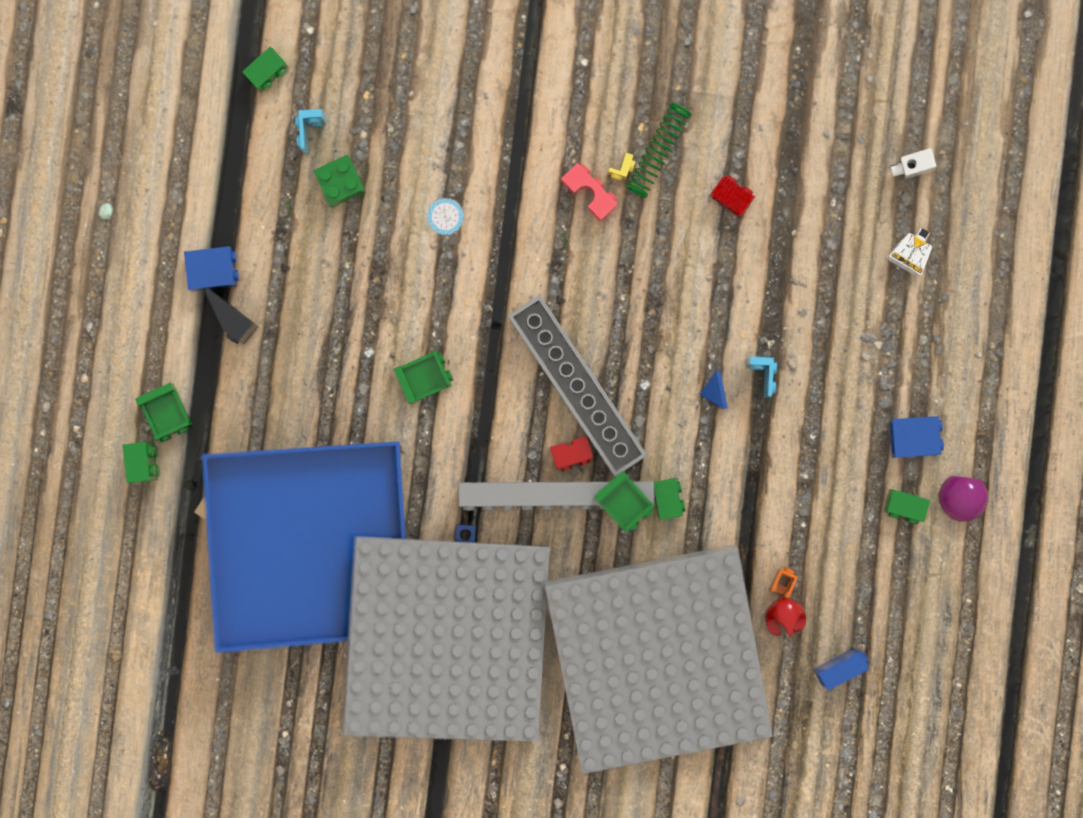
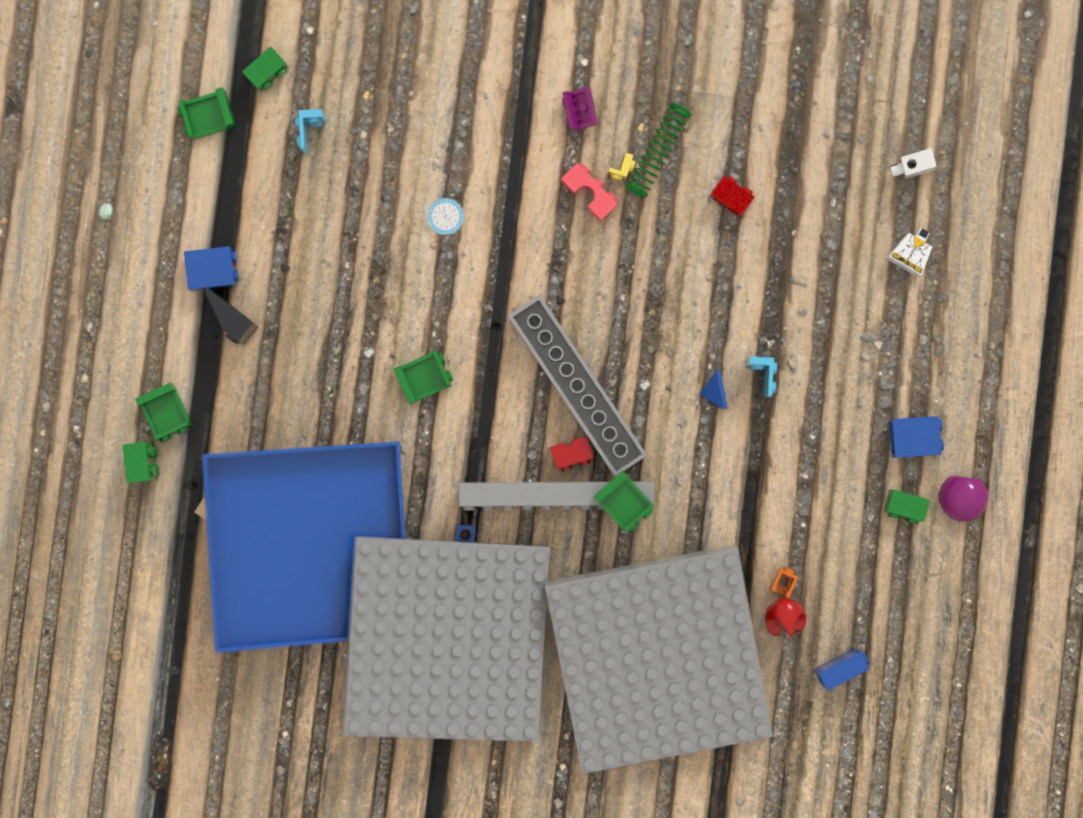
green brick [313,154,366,208] -> none
green brick [654,478,685,520] -> none
none -> green panel [177,87,236,140]
none -> magenta bracket [562,87,598,131]

